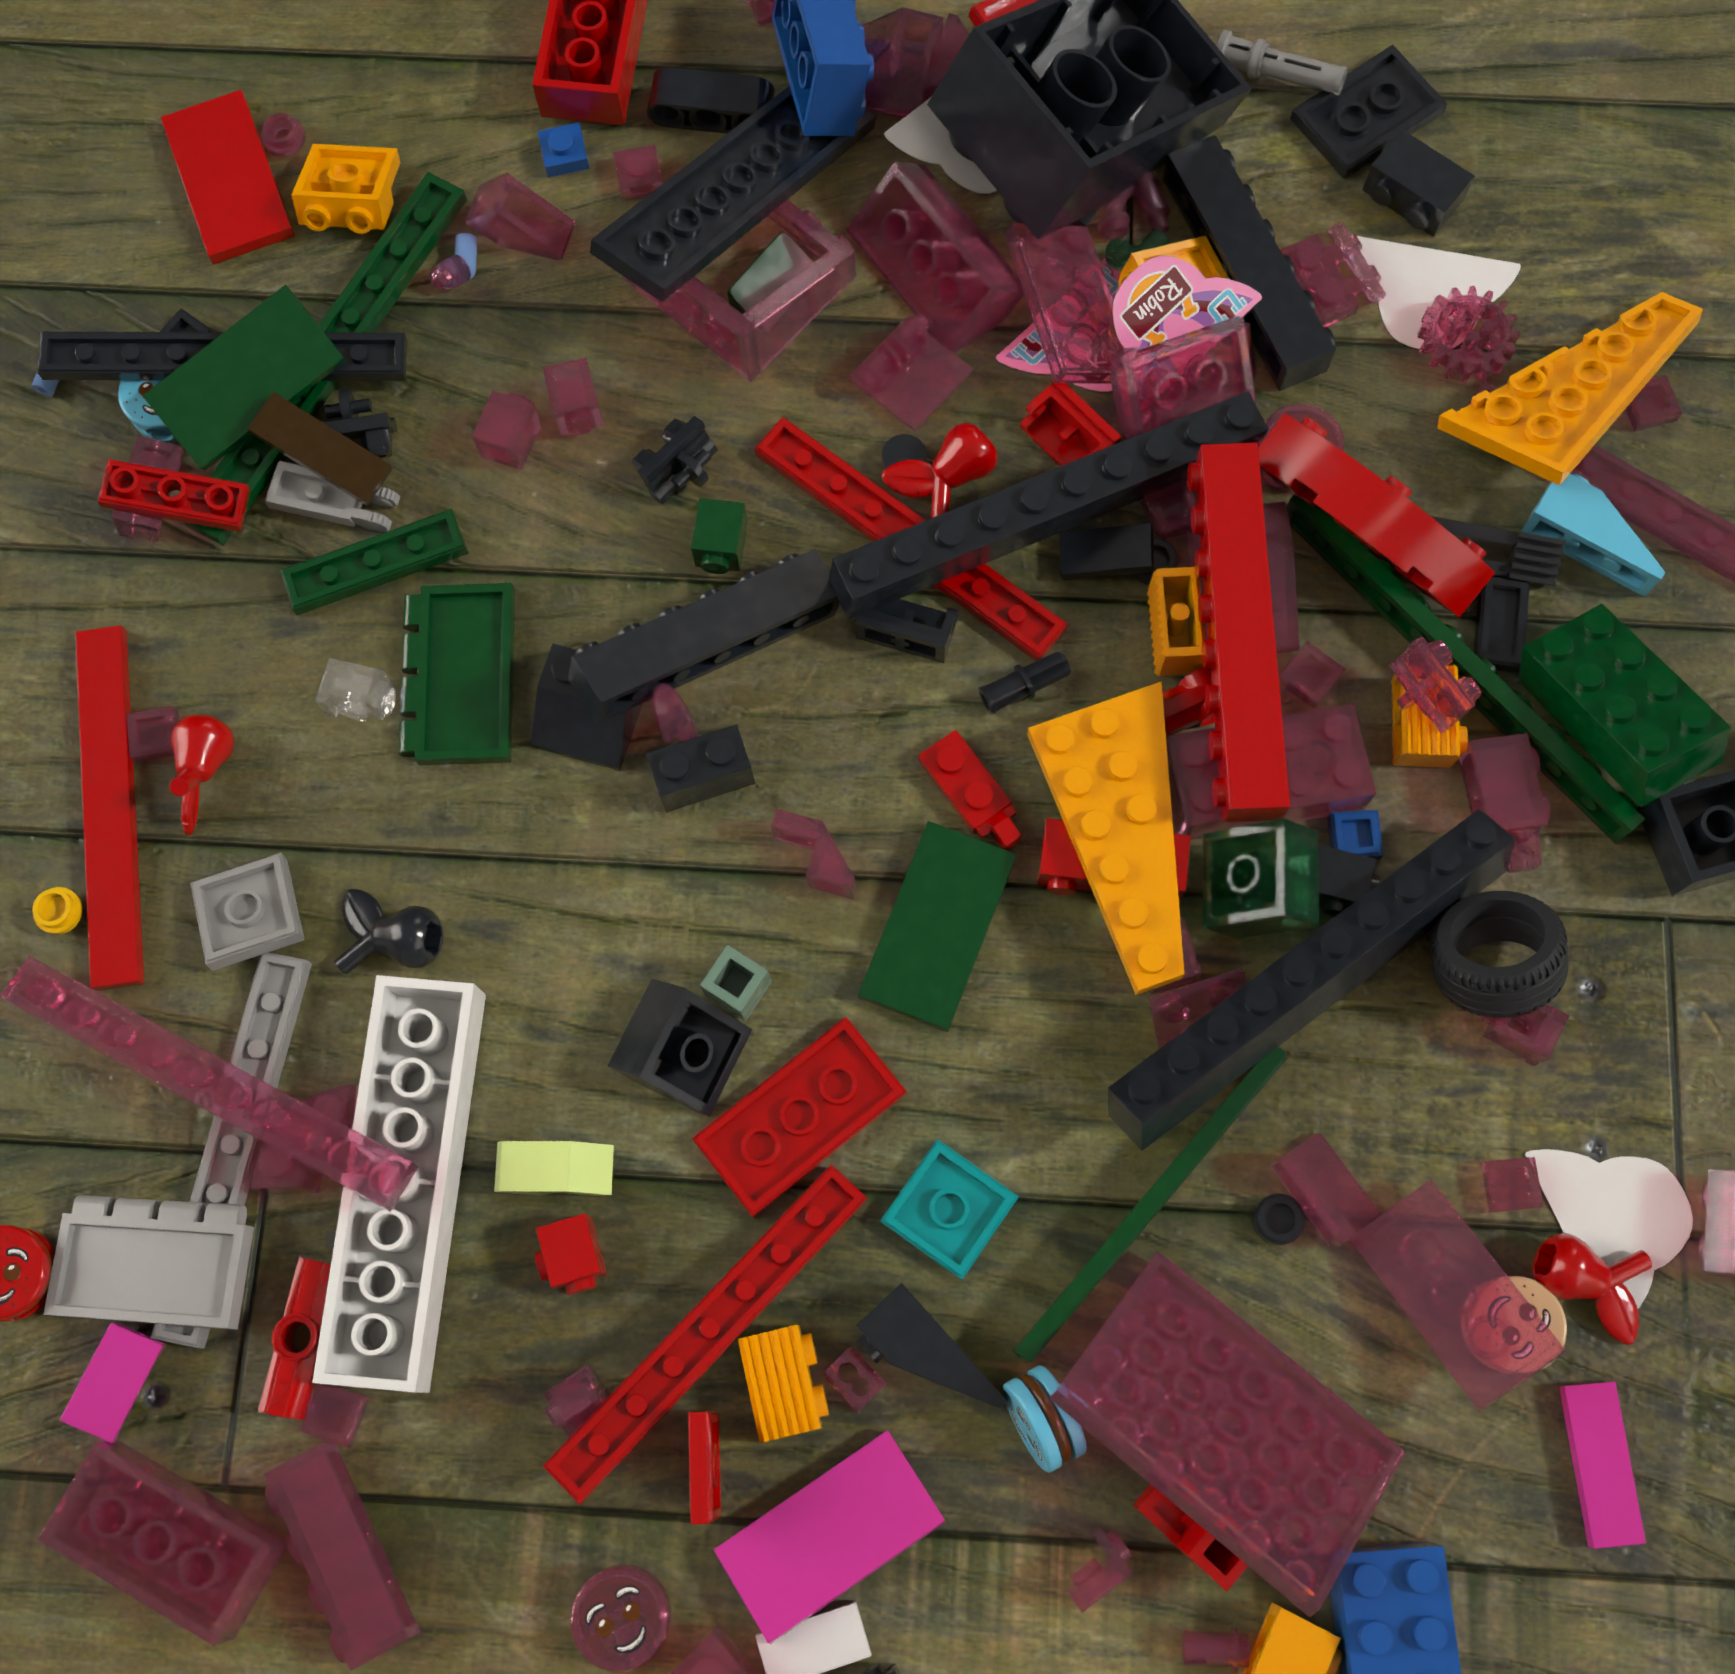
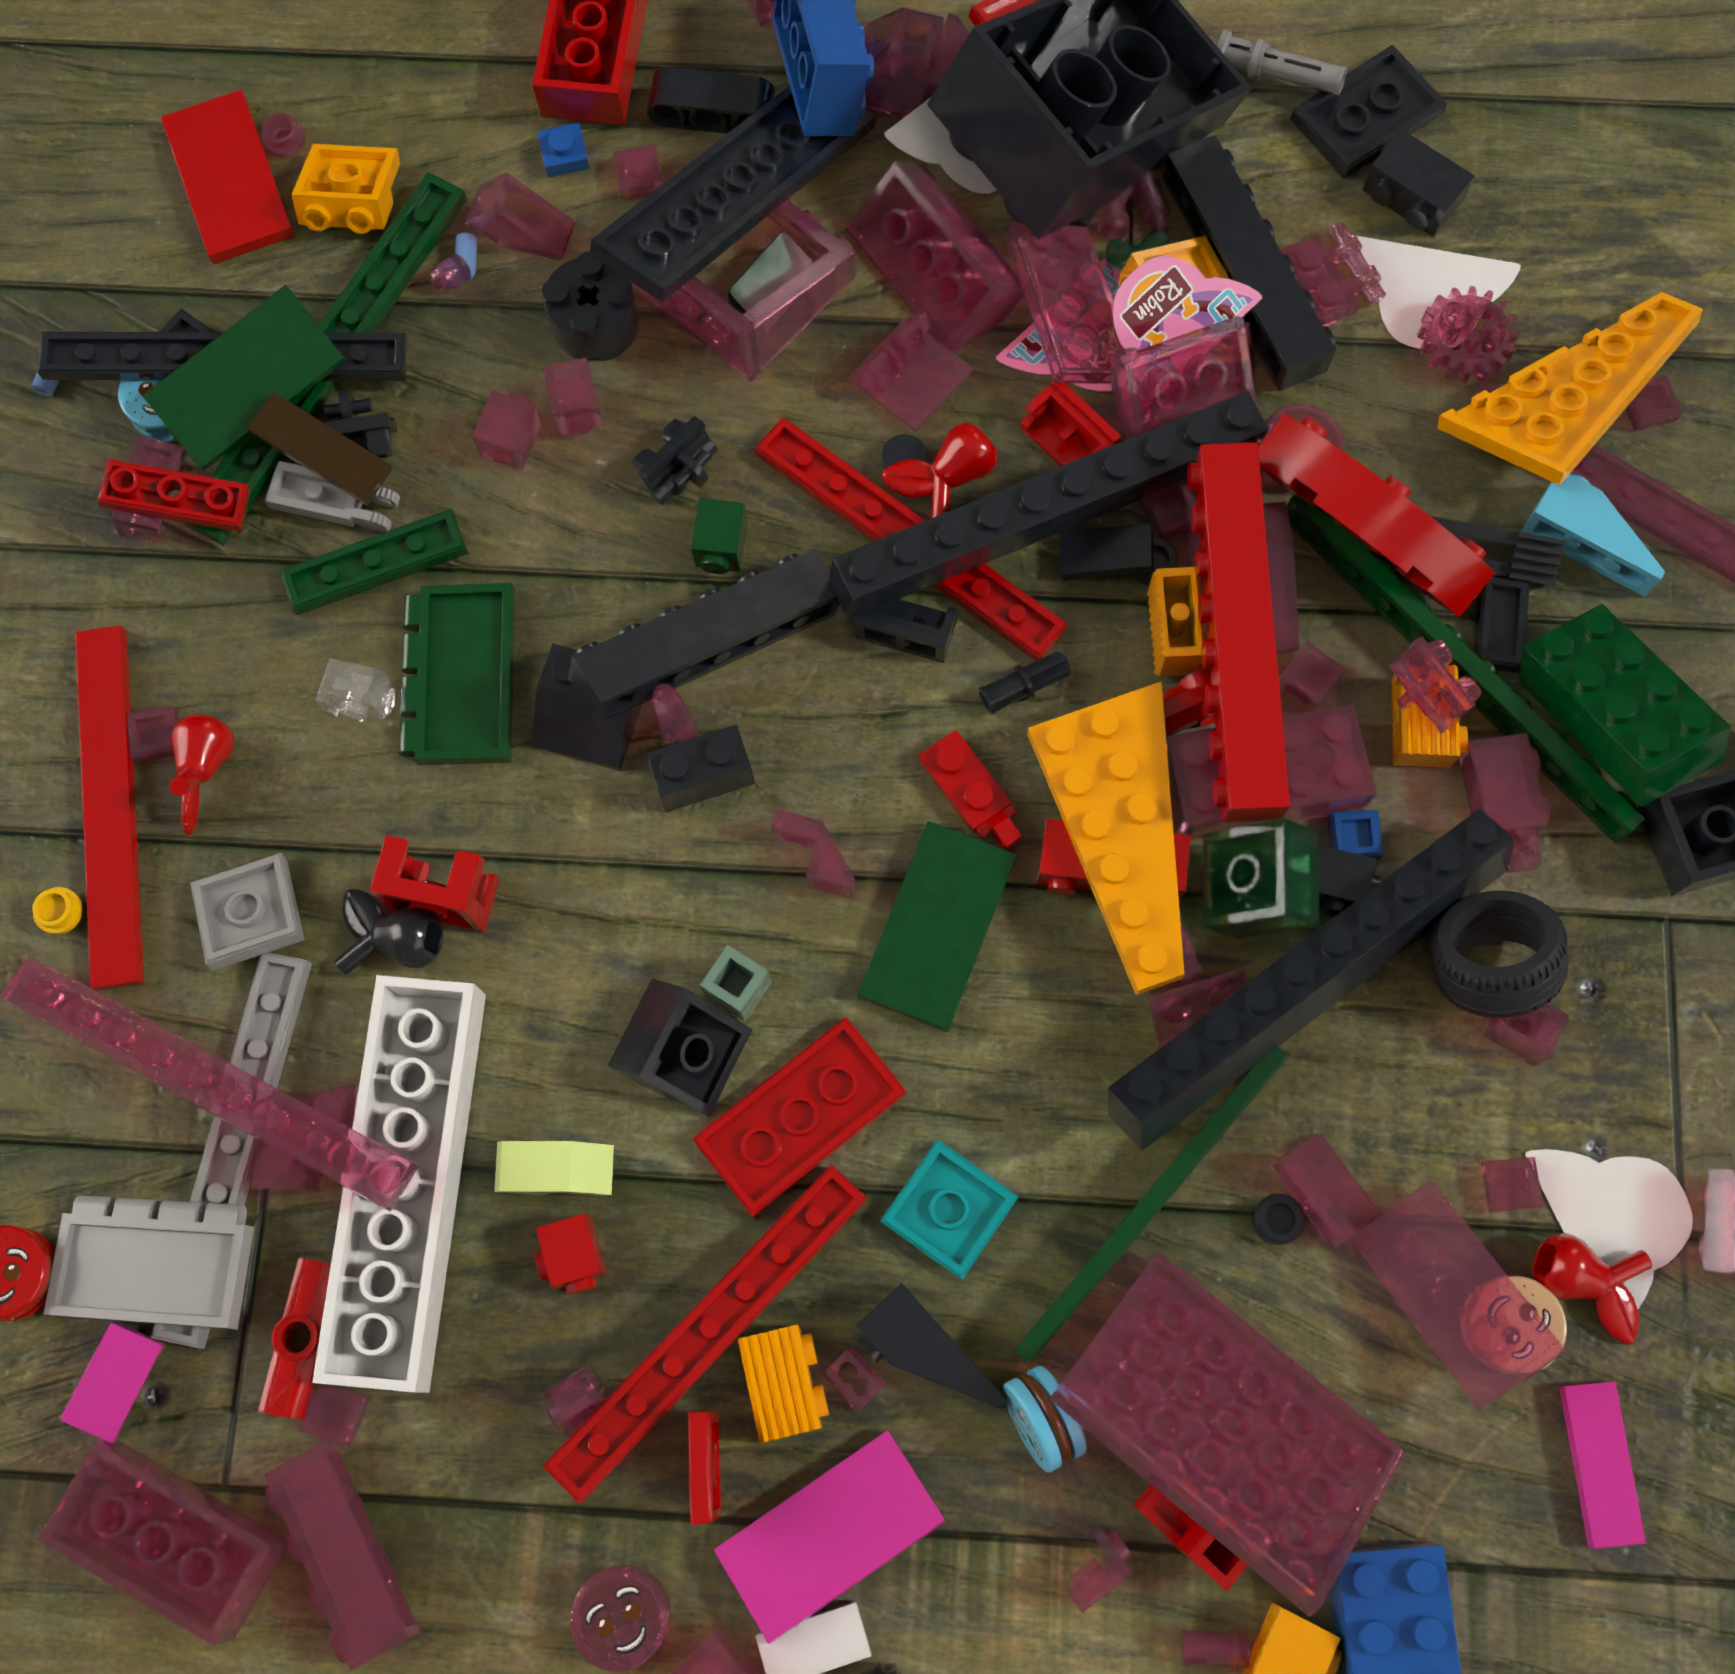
none -> red panel [369,835,500,933]
none -> black brick [542,251,639,361]

